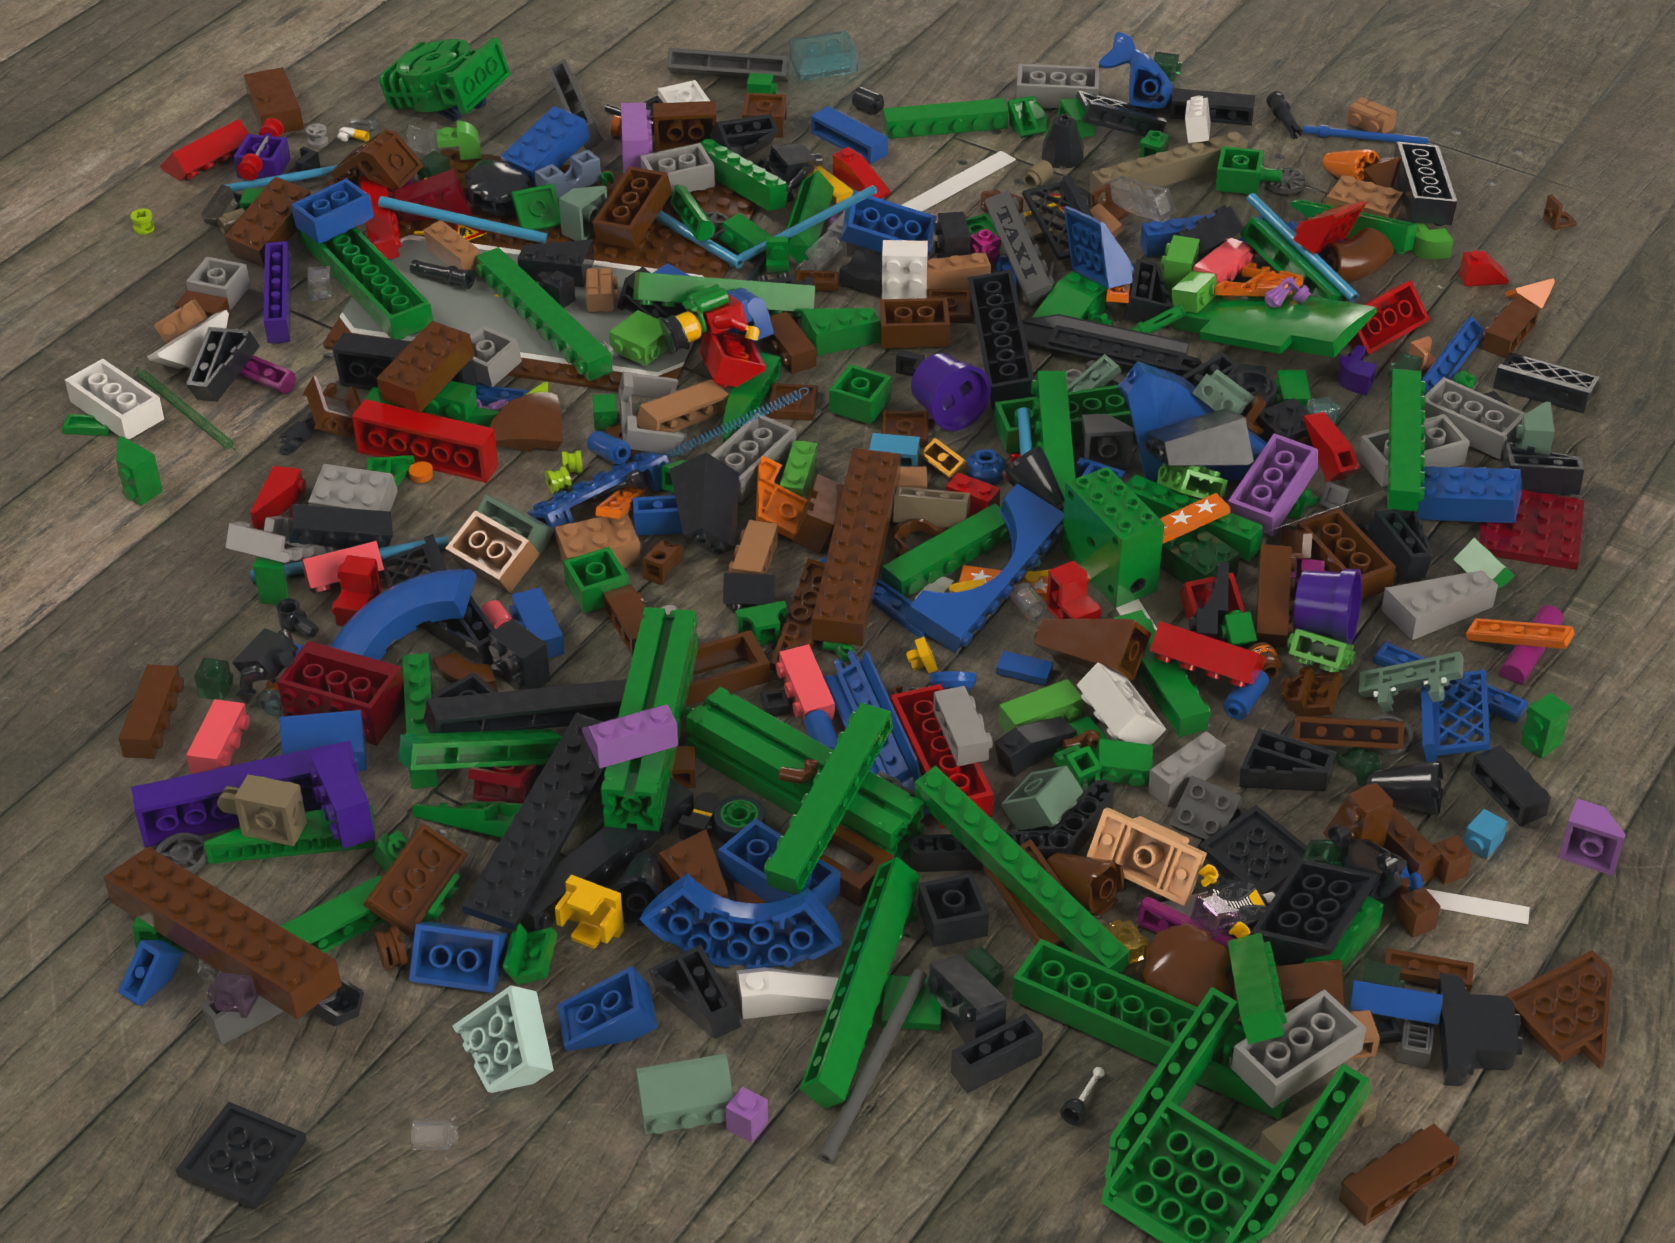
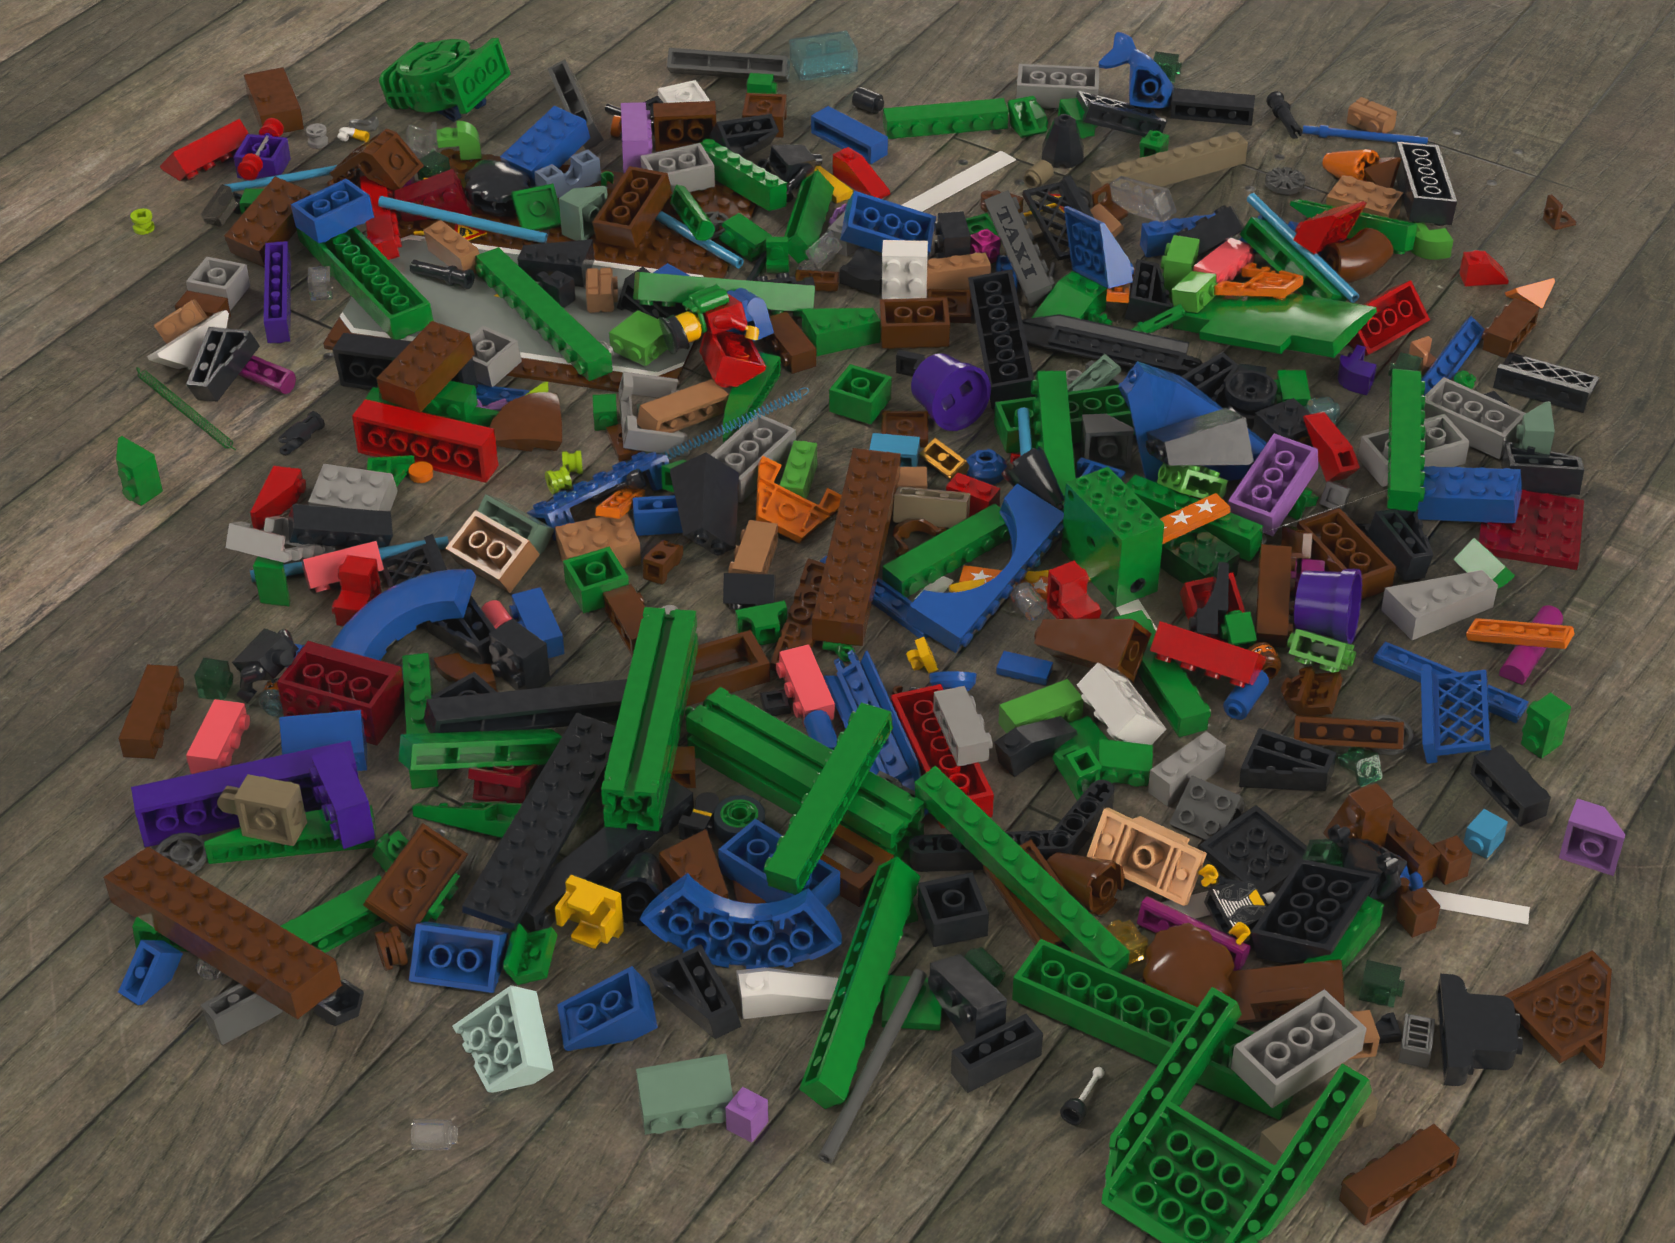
green tile [62,414,111,436] -> none
white brick [65,359,164,440] -> none
black plate [176,1102,307,1210] -> none
clear purple brick [207,972,258,1018] -> none
dark tan brick [218,208,245,234] -> none
black axle [276,598,318,638] -> none
black bracket [295,146,321,181] -> none
reddish brown window [302,376,361,439] -> none
medium lavender slope [582,704,678,768] -> none
blue brick [587,431,631,464] -> none
dark azure piece [728,185,877,268] -> none
reddish brown tile [767,383,818,421] -> none
reddish brown arm [779,759,819,784] -> none
reddish brown wedge [792,474,844,553] -> none
sand green brick [1000,765,1083,831] -> none
reddish brown arm [1062,730,1101,750] -> none
white brick [1185,96,1211,143] -> none
clear purple brick [1190,893,1240,938] -> none
sand green window [1193,369,1254,415] -> none
green brick [1216,146,1283,195] -> none
green brick [1228,933,1288,1045] -> none
reddish brown tile [1242,394,1266,435] -> none
medium lavender piece [1264,277,1311,308] -> none
blue tile [1349,980,1443,1024] -> none
sand green hinge [1359,651,1464,713] -> none
black cone [1367,761,1443,815] -> none
reddish brown plate [1383,948,1474,992] -> none

